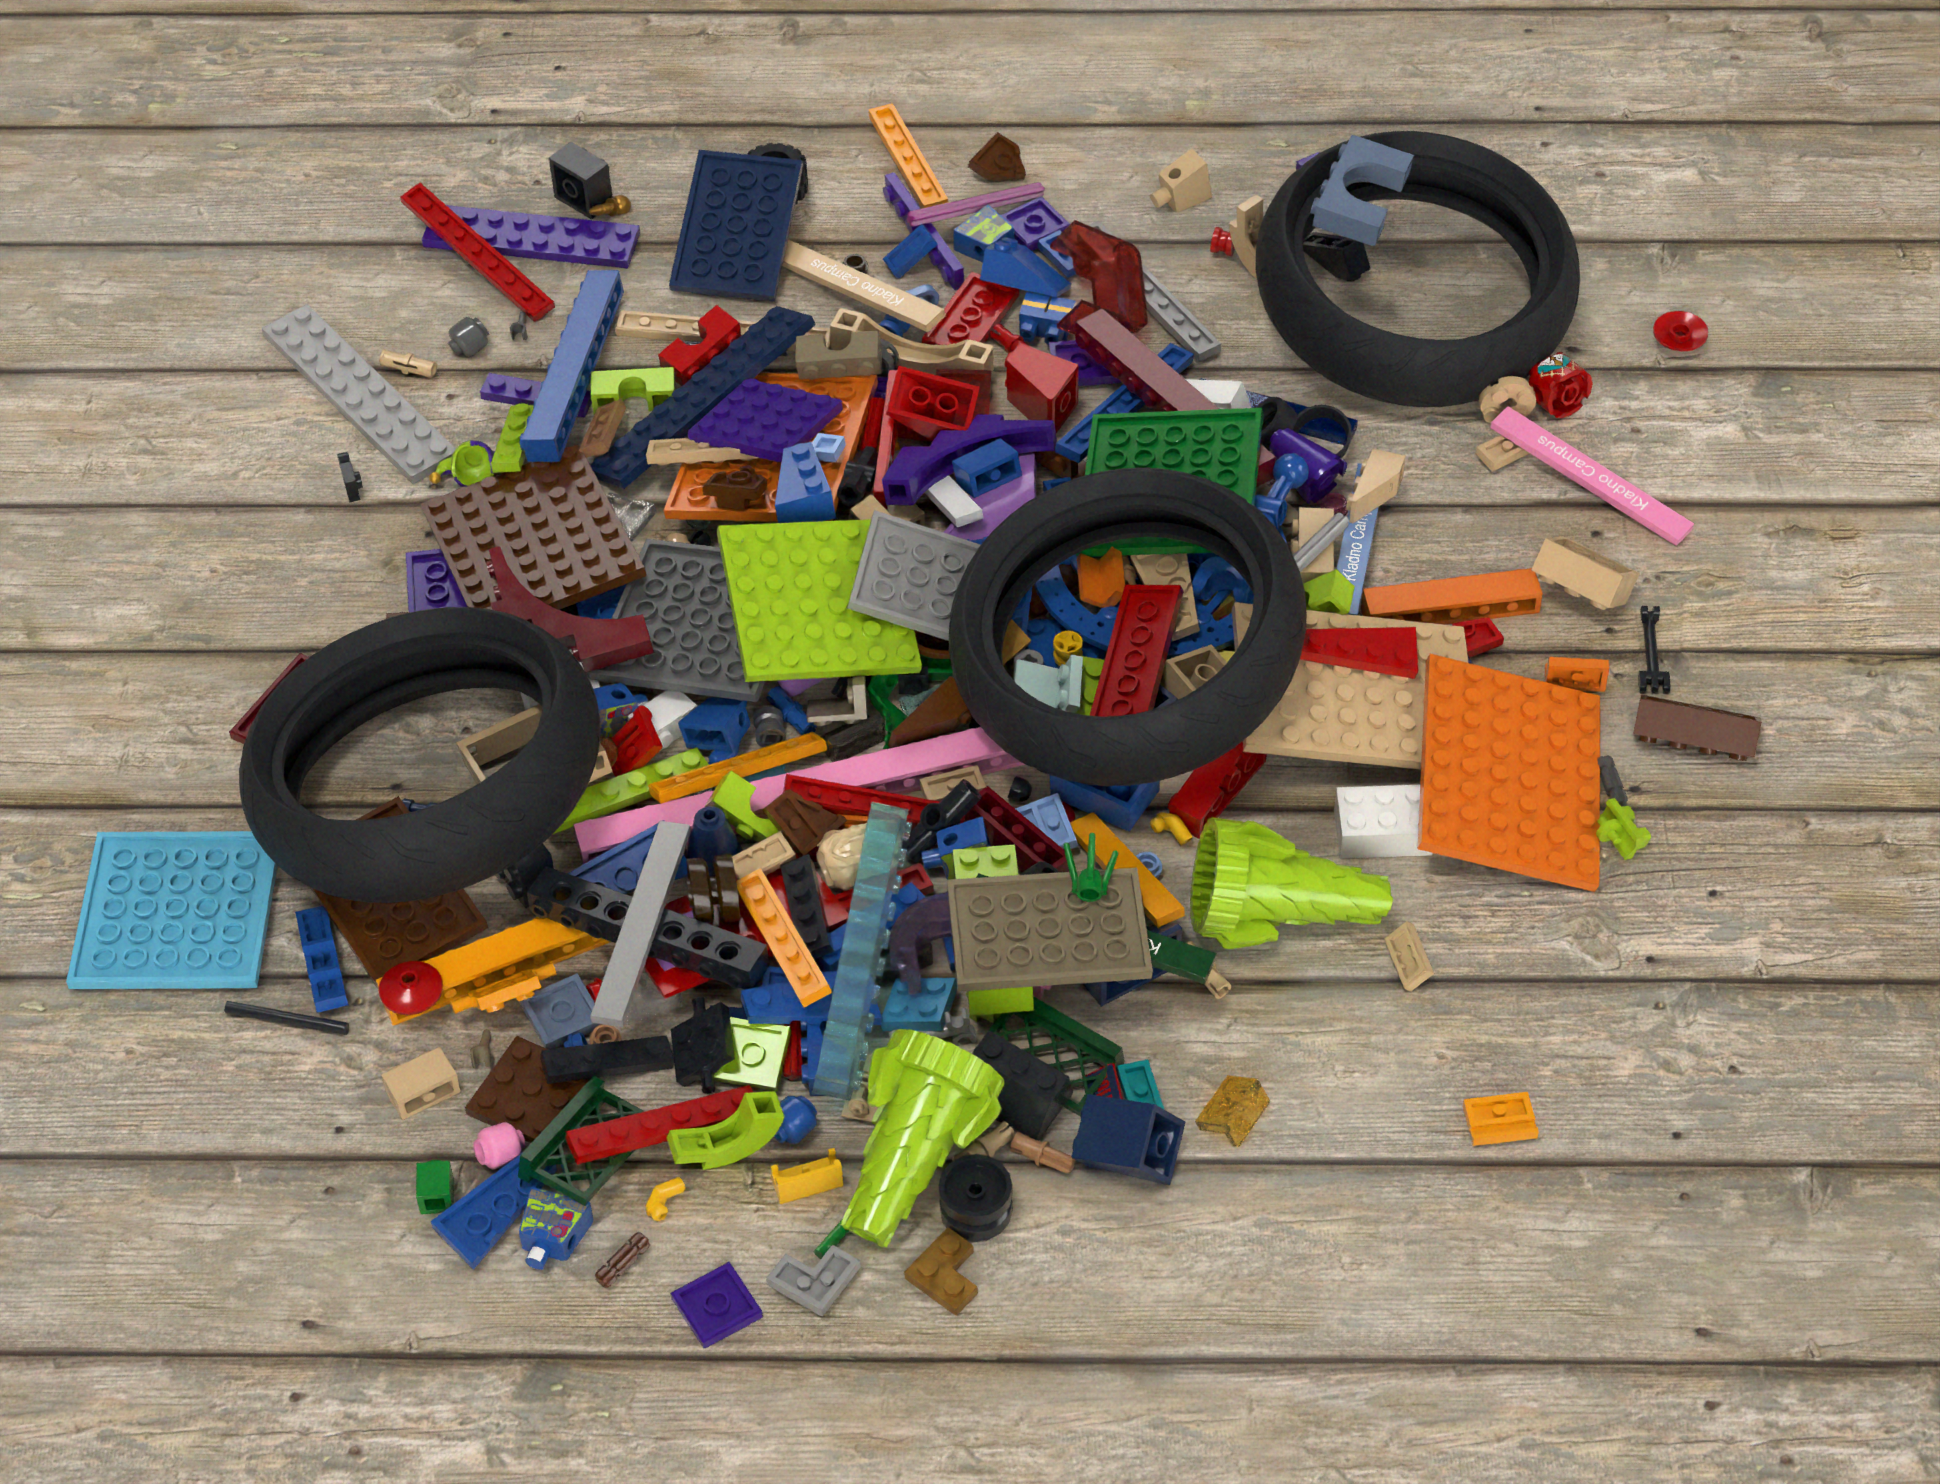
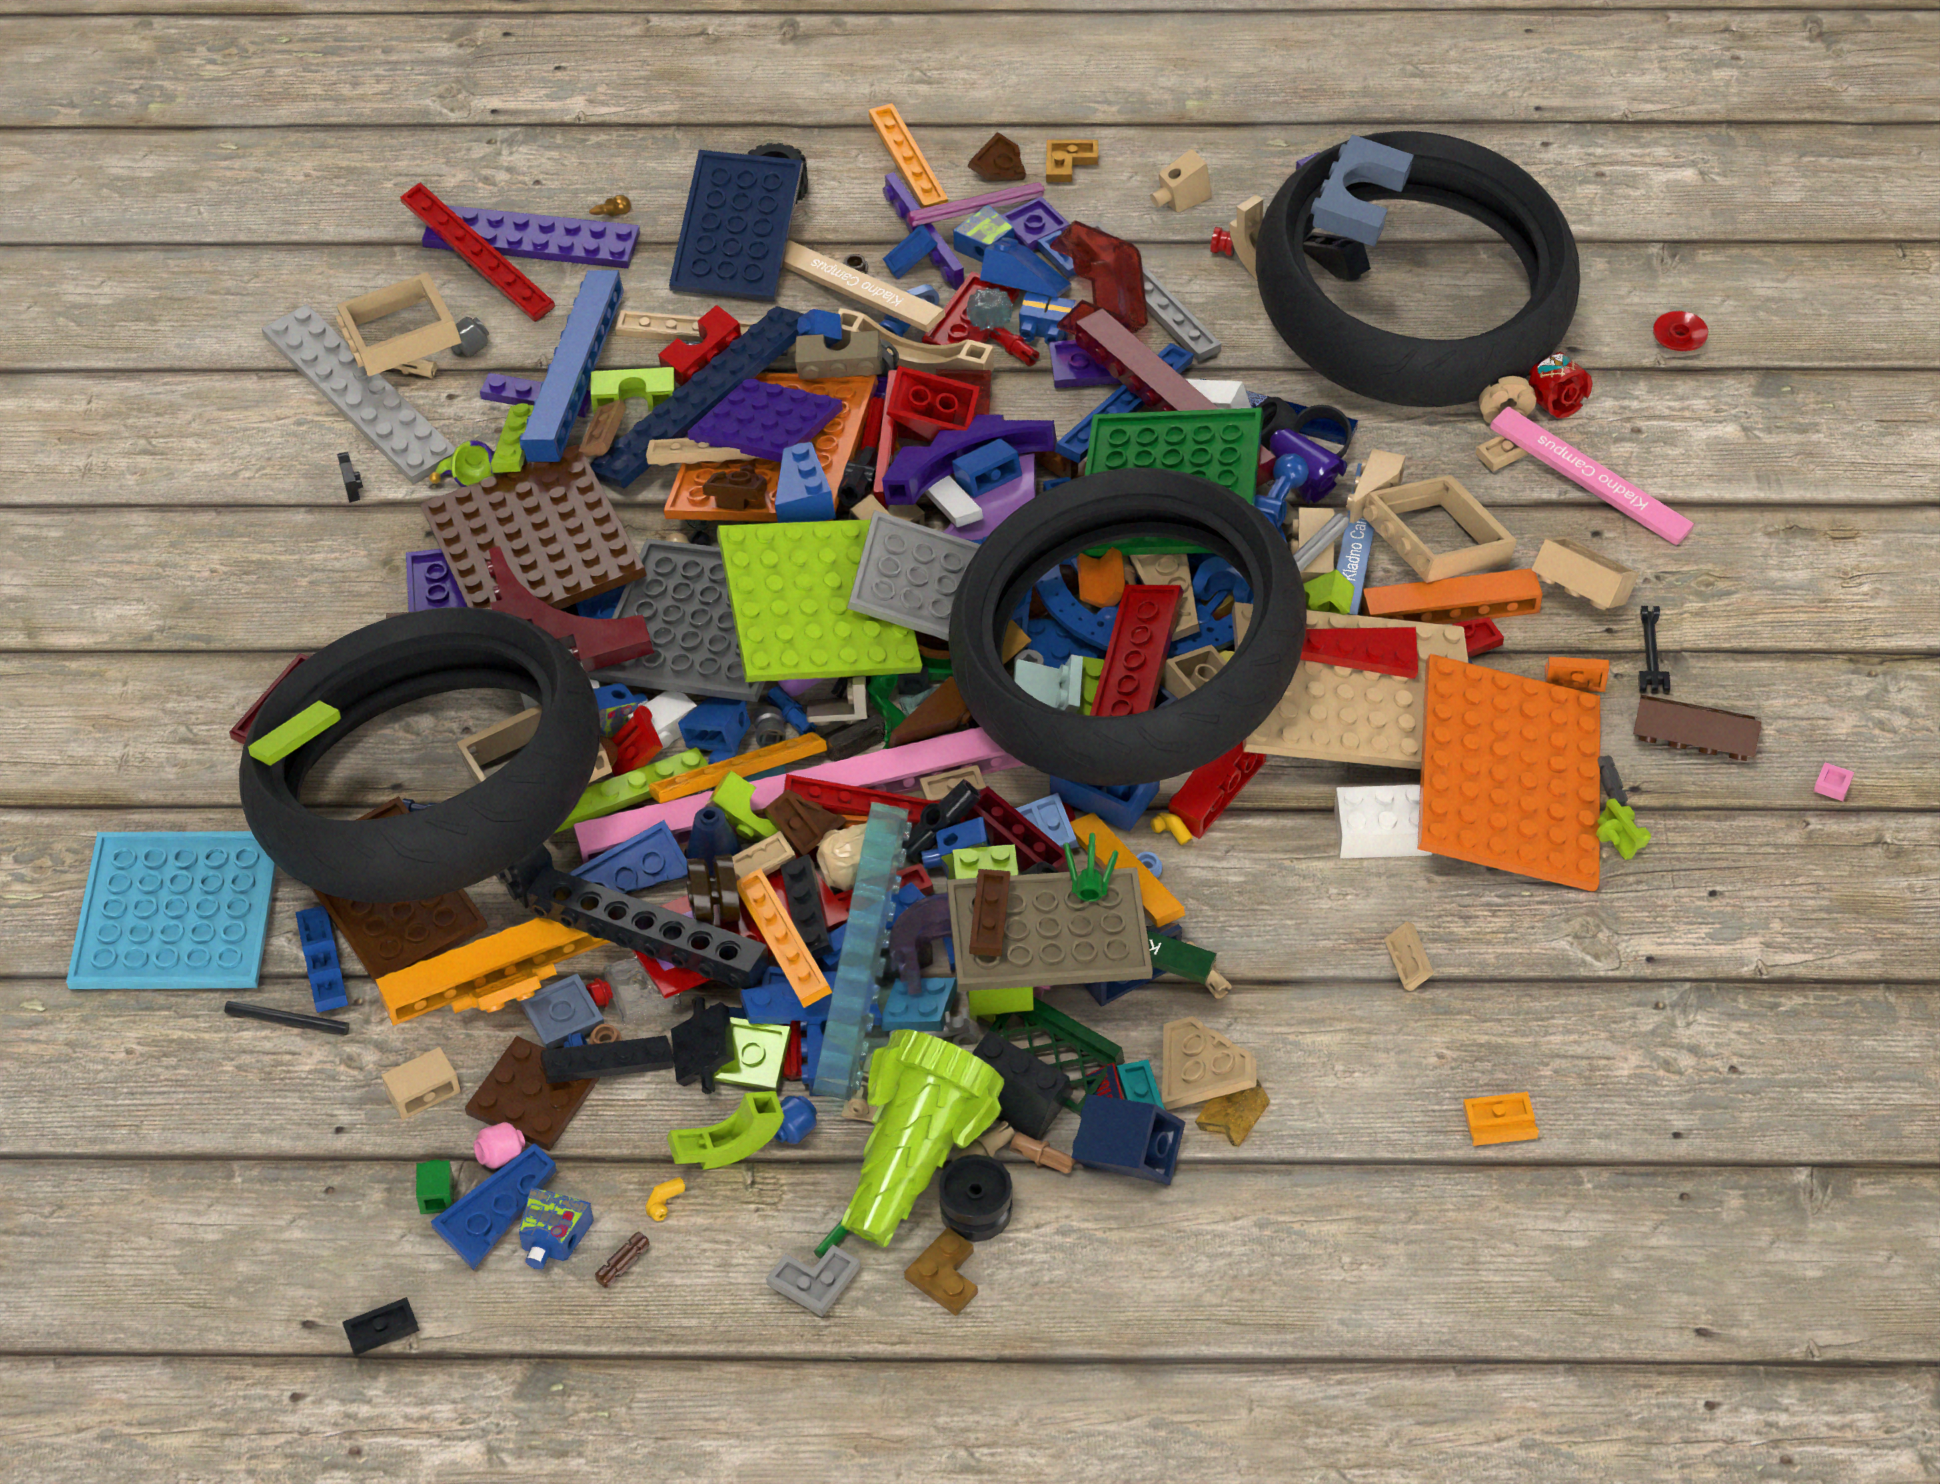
red dish [379,961,443,1015] -> none
dark tan hand [470,1029,491,1068] -> none
dark grey hand [510,312,528,340] -> none
dark green fence [518,1076,645,1206] -> none
black brick [549,142,613,220] -> none
red plate [565,1085,753,1165] -> none
light grey tile [590,821,691,1027] -> none
clear wing [607,492,657,543] -> none
dark purple tile [670,1262,763,1349] -> none
yellow hinge [770,1148,843,1204] -> none
light blue plate [812,433,846,462] -> none
red slope [1004,343,1079,433] -> none
black hinge [1007,776,1032,802] -> none
yellow wheel [1053,631,1083,666] -> none
lime cone [1190,817,1393,949] -> none
clear pink plate [1320,493,1348,516] -> none
none -> lime tile [248,701,341,766]
none -> tan window [335,272,462,377]
none -> black plate [342,1297,419,1356]
none -> blue brick [797,309,842,349]
none -> clear light blue gear [966,287,1013,331]
none -> reddish brown plate [969,869,1010,957]
none -> pearl gold plate [1046,140,1098,183]
none -> tan plate [1162,1016,1256,1110]
none -> tan window [1362,475,1517,583]
none -> bright pink plate [1814,762,1854,801]

